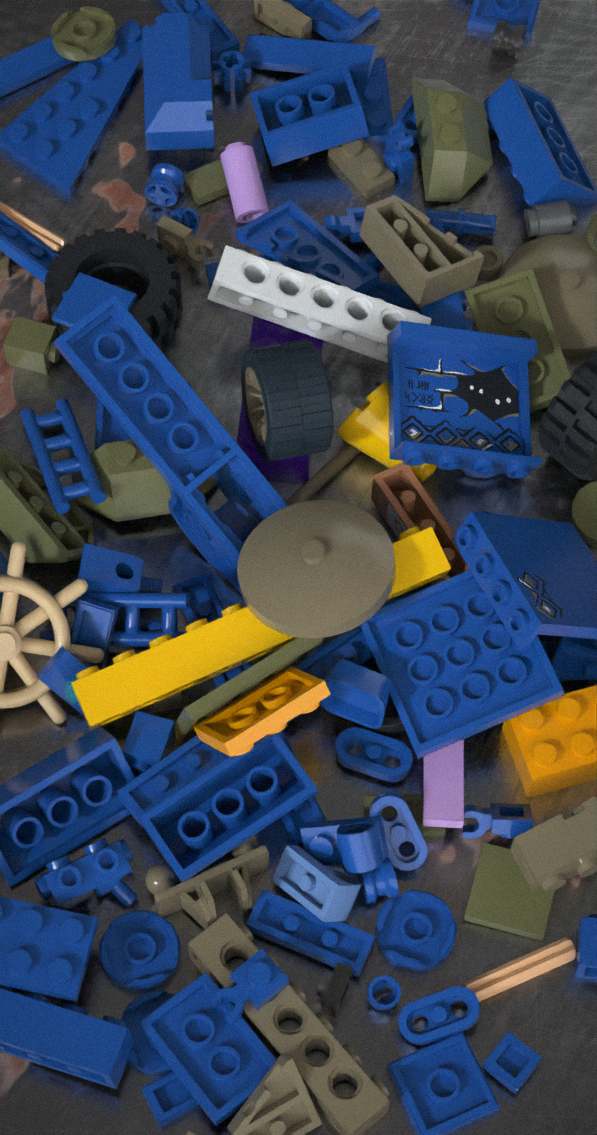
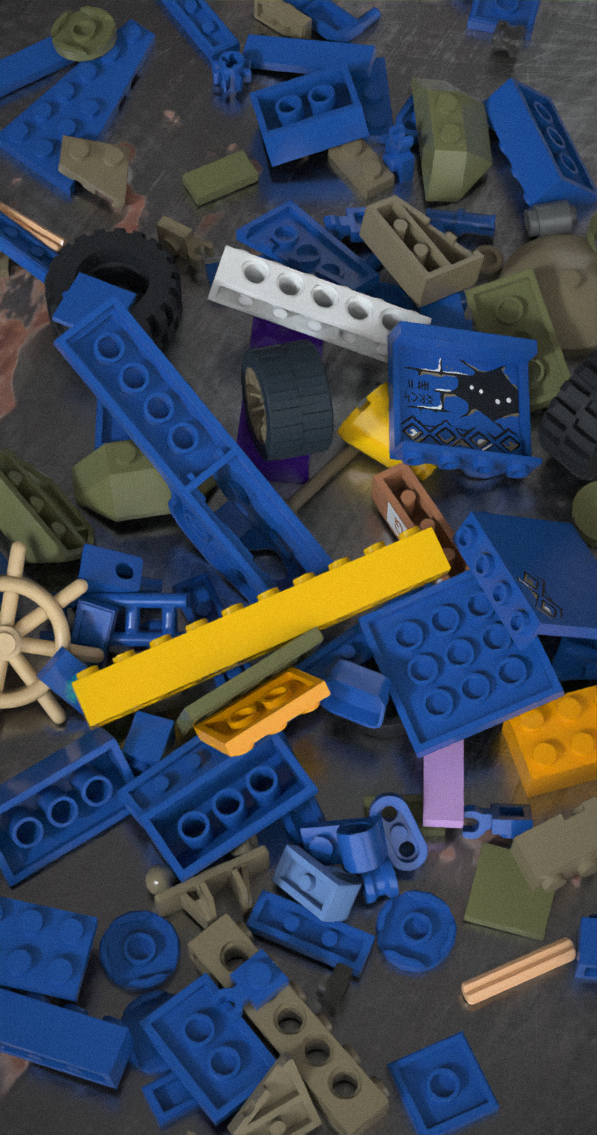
olive brick [3,316,61,375] -> none
blue bar [20,398,106,514] -> none
blue brick [34,838,138,907] -> none
blue brick [142,12,214,151] -> none
blue wheel [144,163,185,207] -> none
blue hinge [169,207,199,234] -> none
lavender brick [220,142,269,223] -> none
dark tan dish [237,500,396,638] -> none
blue plate [335,727,413,782] -> none
blue hinge [366,975,401,1010] -> none
blue plate [398,986,481,1045] -> none
blue plate [482,1031,543,1094] -> none
none -> dark tan wing [58,135,130,210]

